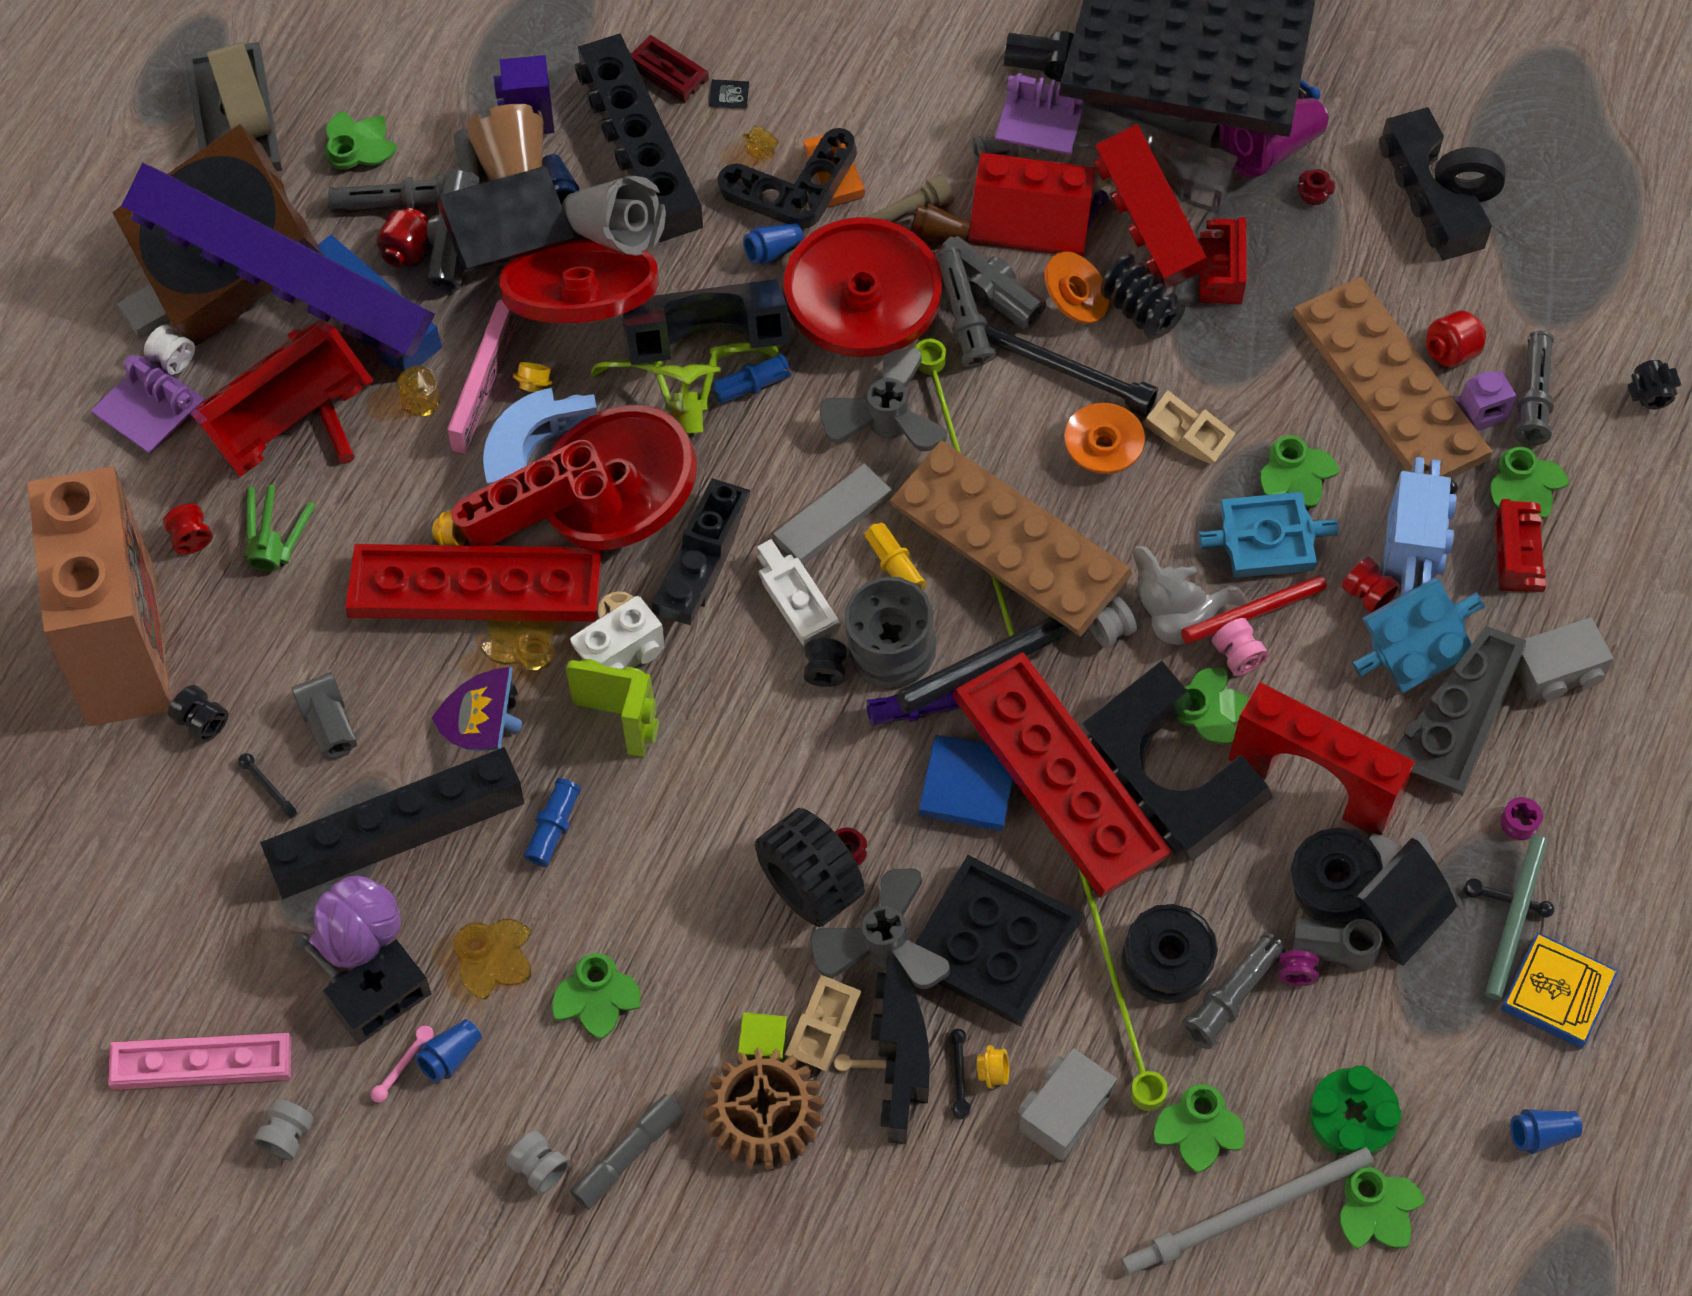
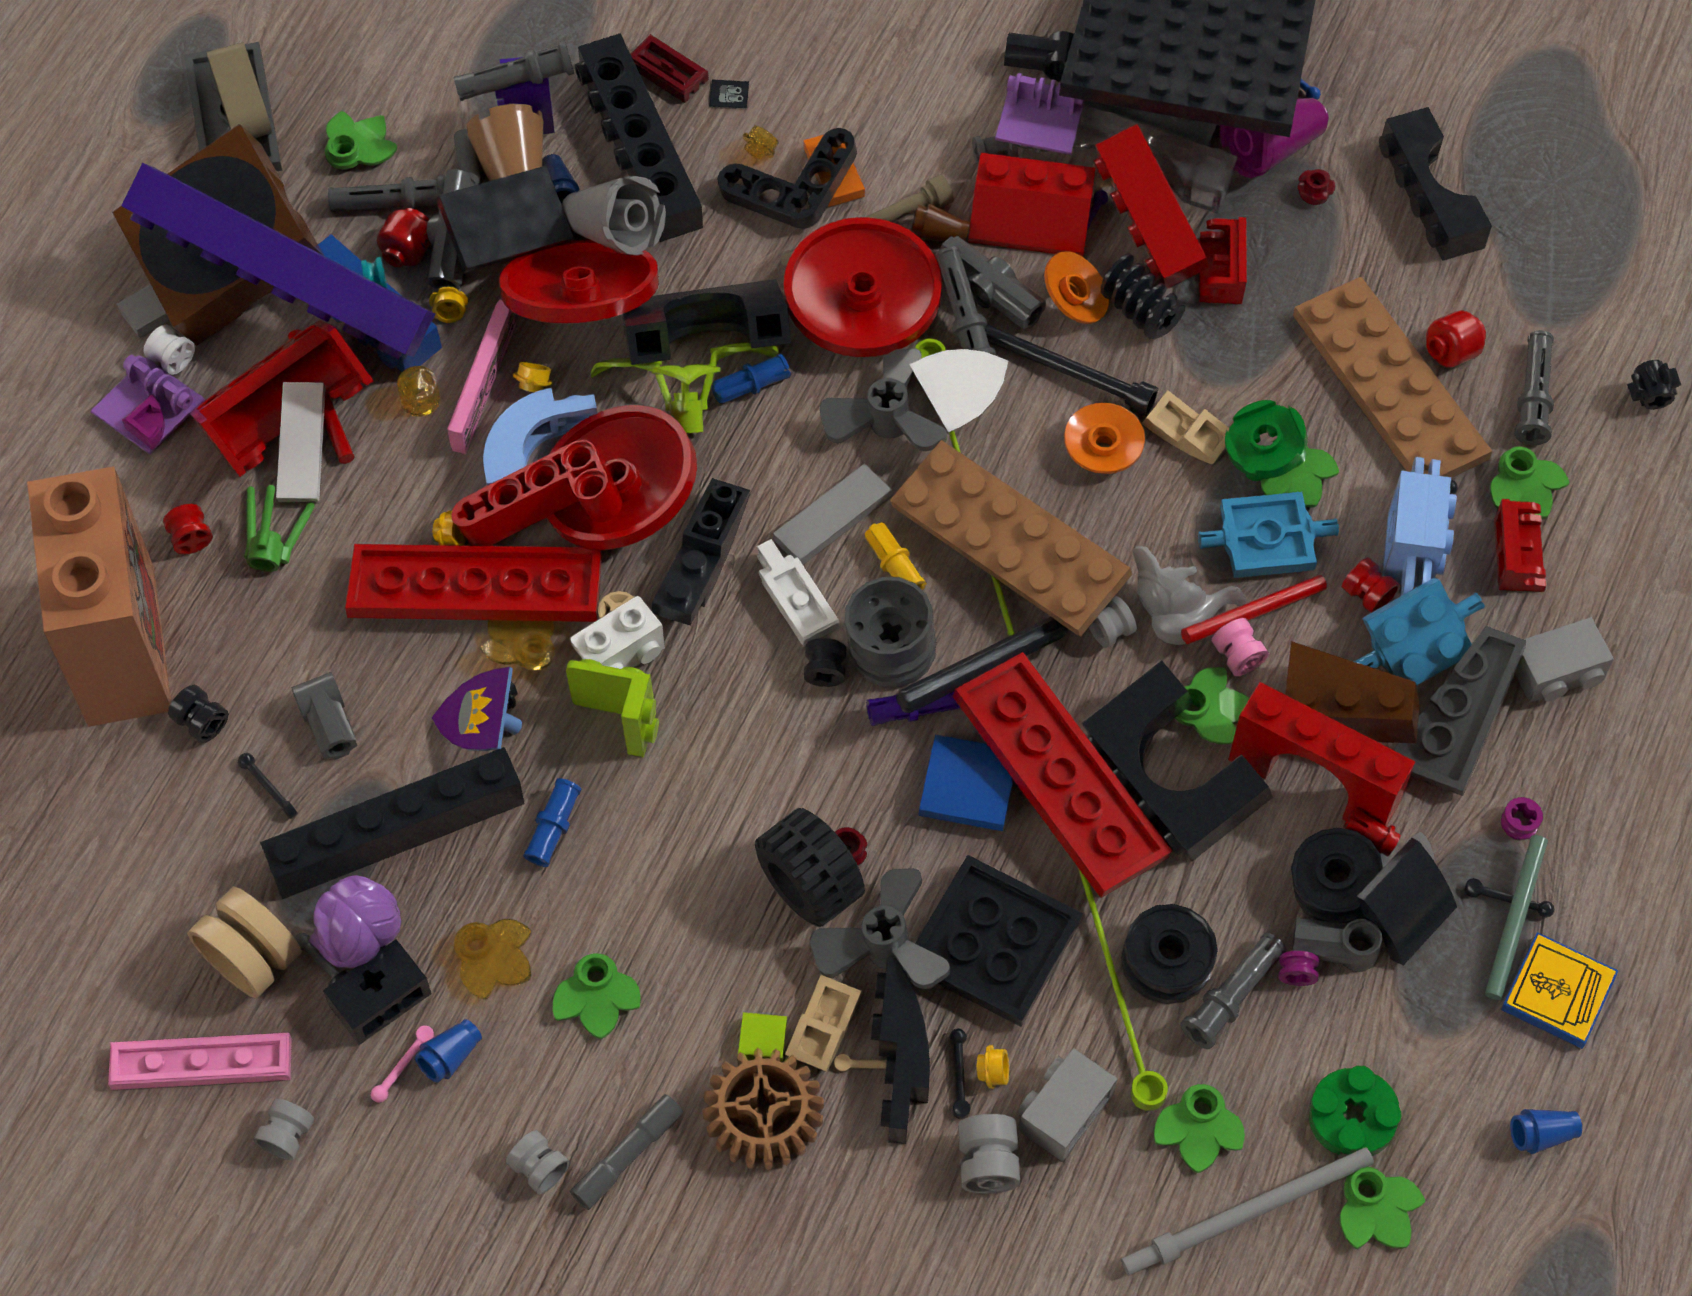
blue cone [743,223,804,265] -> none
black tyre [1435,147,1506,203] -> none
medium lavender brick [1454,370,1516,431] -> none
none -> magenta tile [122,394,165,450]
none -> tan wheel [187,886,302,999]
none -> white tile [276,382,326,503]
none -> teal bush [361,257,388,289]
none -> yellow plate [429,287,468,323]
none -> dark grey pin [454,40,574,101]
none -> white sticker [909,349,1008,432]
none -> light grey wheel [958,1114,1020,1194]
none -> green plate [1225,400,1308,481]
none -> reddish brown wedge [1285,641,1420,744]
none -> red pin [1343,807,1401,857]

